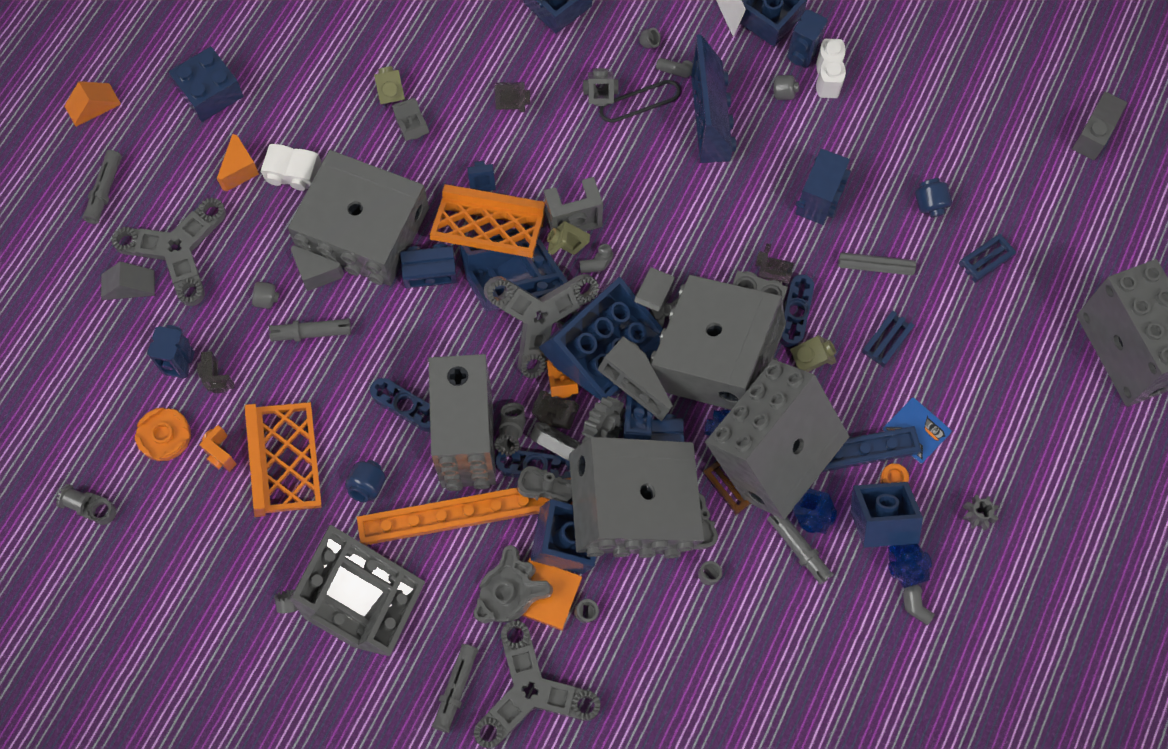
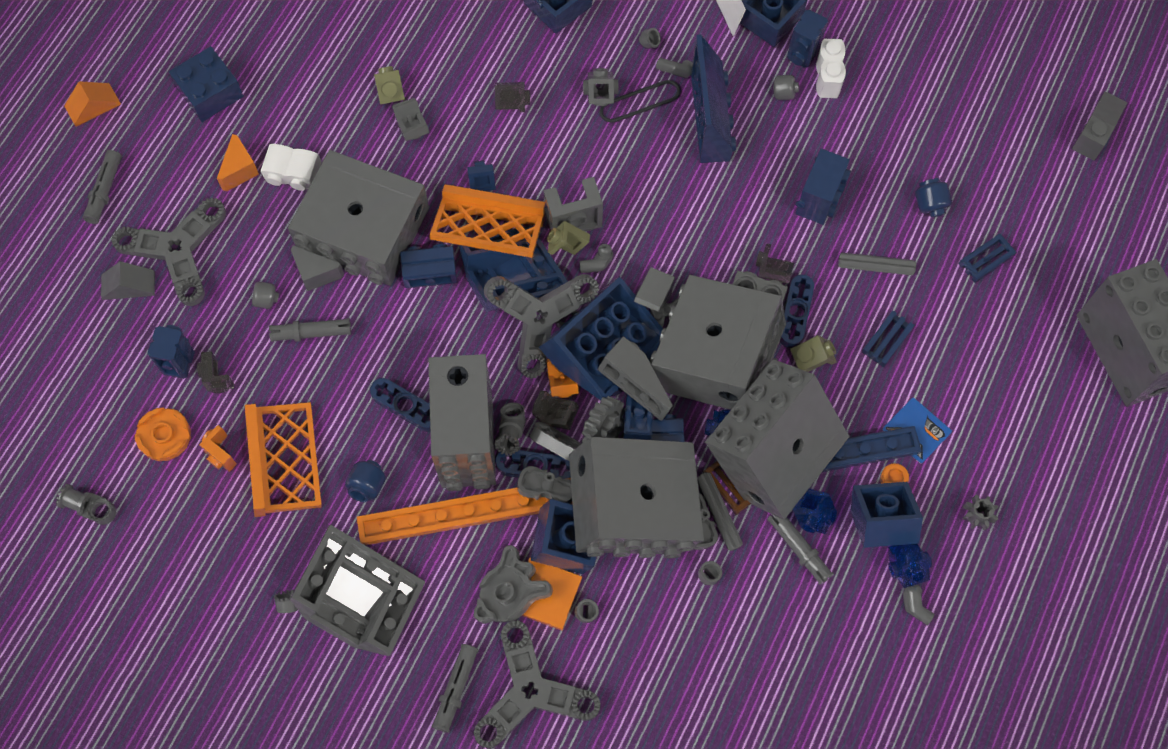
none -> dark grey axle [697,472,743,551]

